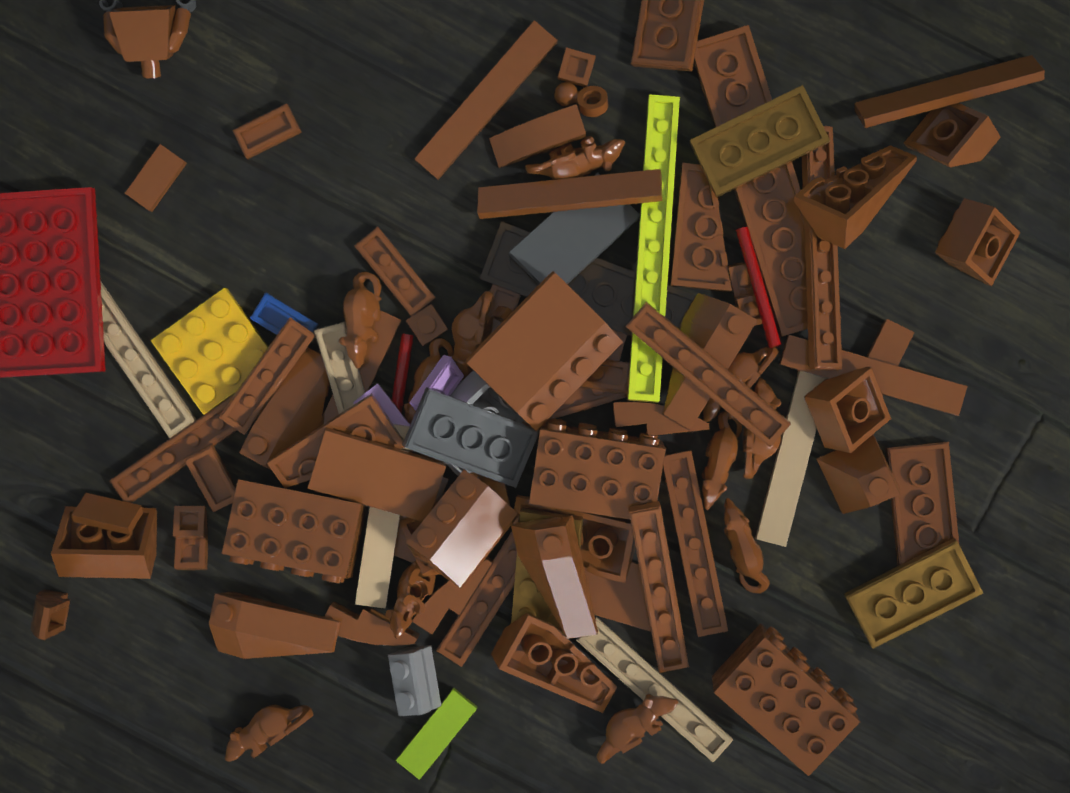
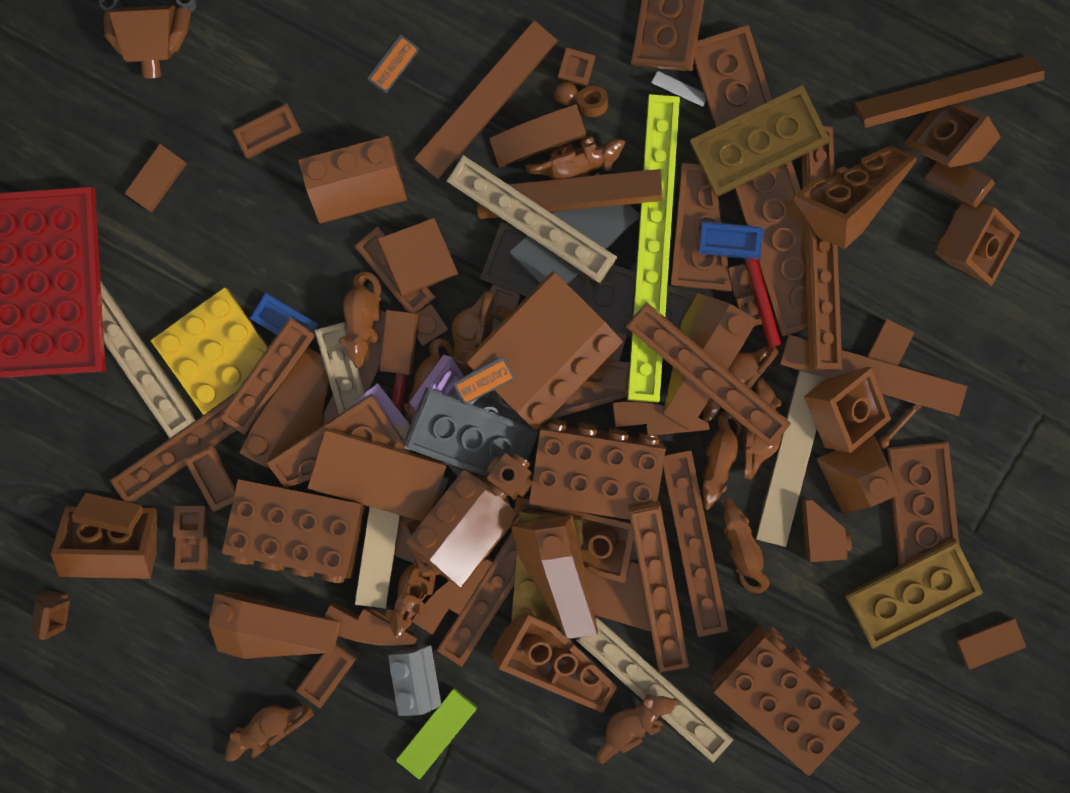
none -> dark orange tile [296,643,357,709]
none -> dark orange slope [298,136,407,224]
none -> sticker [367,35,419,93]
none -> dark orange tile [377,218,458,297]
none -> dark orange tile [380,310,419,375]
none -> tan tile [447,155,617,283]
none -> sticker [453,357,515,405]
none -> dark orange brick [486,453,533,500]
none -> white sticker [652,71,706,107]
none -> blue tile [698,222,764,260]
none -> dark orange slope [801,498,852,562]
none -> dark orange hinge [878,404,922,449]
none -> dark orange tile [925,162,995,208]
none -> dark orange tile [955,617,1026,670]

